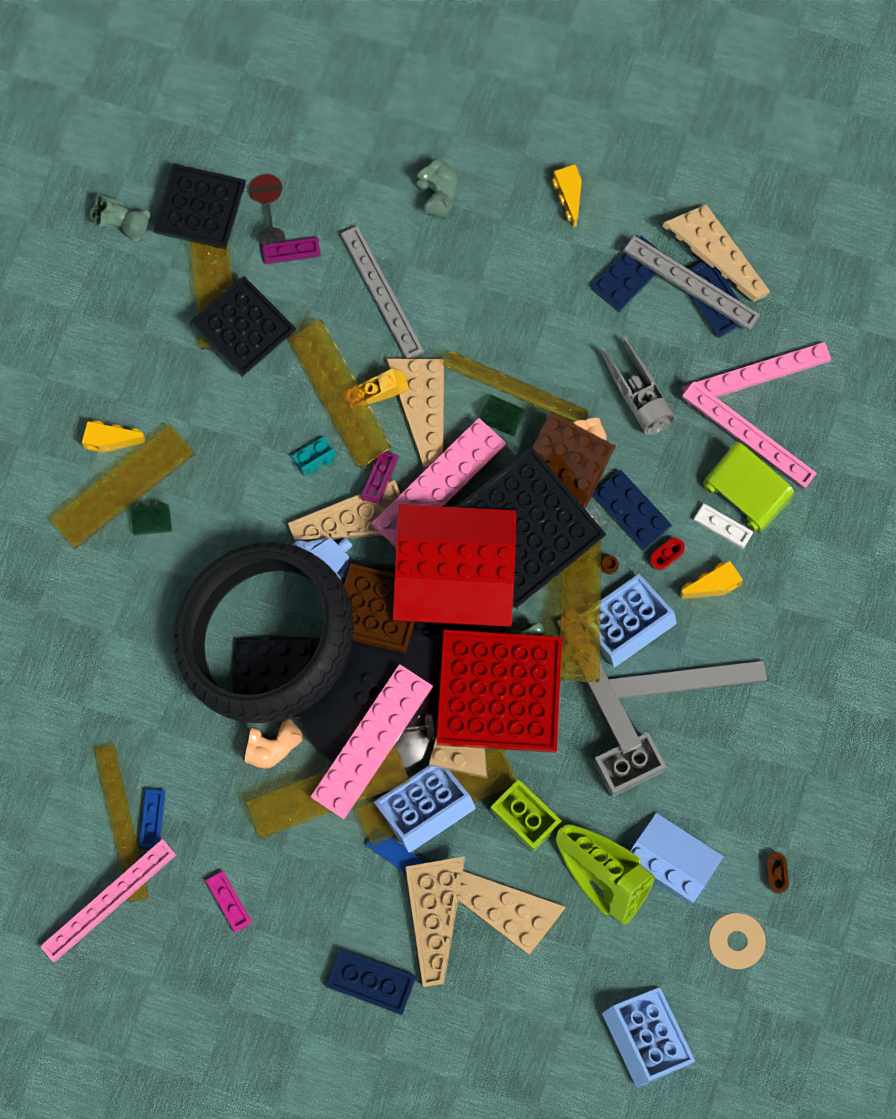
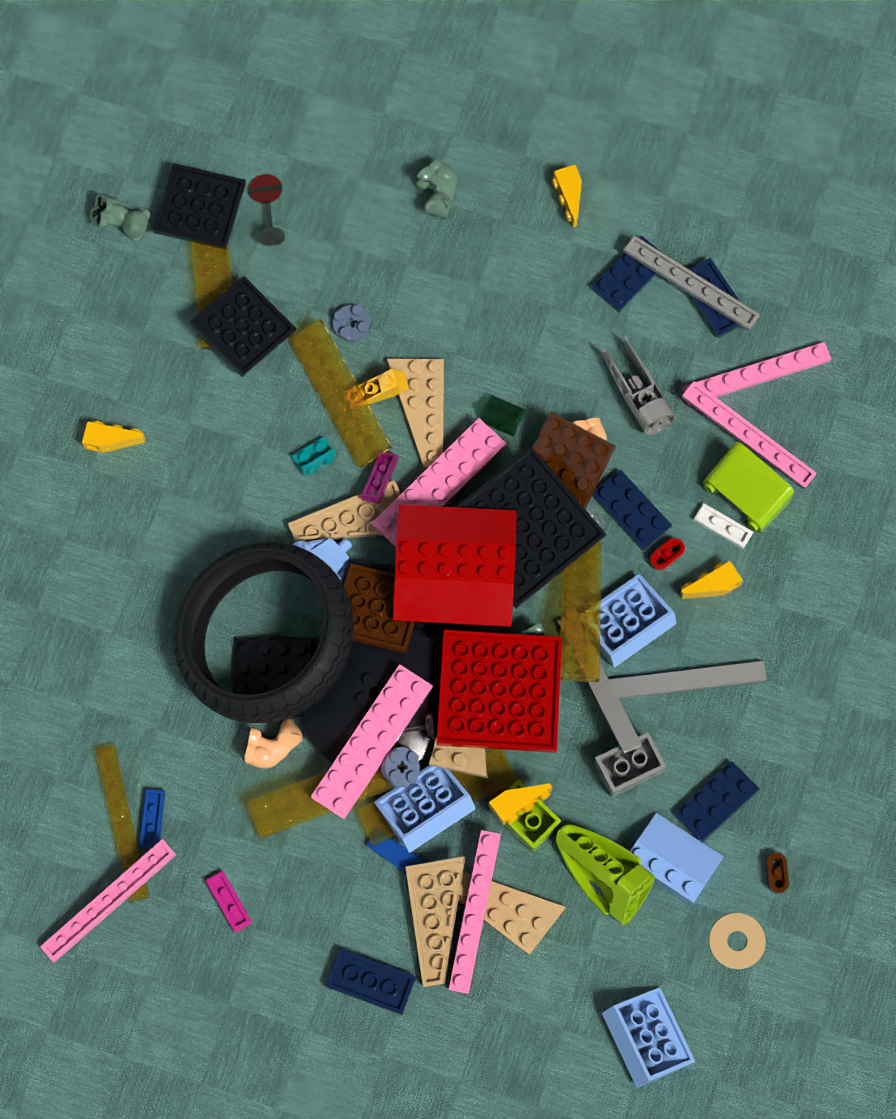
clear yellow plate [50,425,195,550] -> none
clear green bracket [130,502,172,535] -> none
magenta tile [262,237,321,265] -> none
light grey tile [341,226,424,359] -> none
clear yellow plate [443,351,589,422] -> none
reddish brown plate [600,555,619,575] -> none
tan wing [663,205,770,302] -> none
none -> sand blue plate [333,305,371,343]
none -> sand blue plate [381,747,420,787]
none -> bright pink plate [449,830,501,994]
none -> yellow slope [489,783,552,825]
none -> dark blue plate [674,761,760,843]

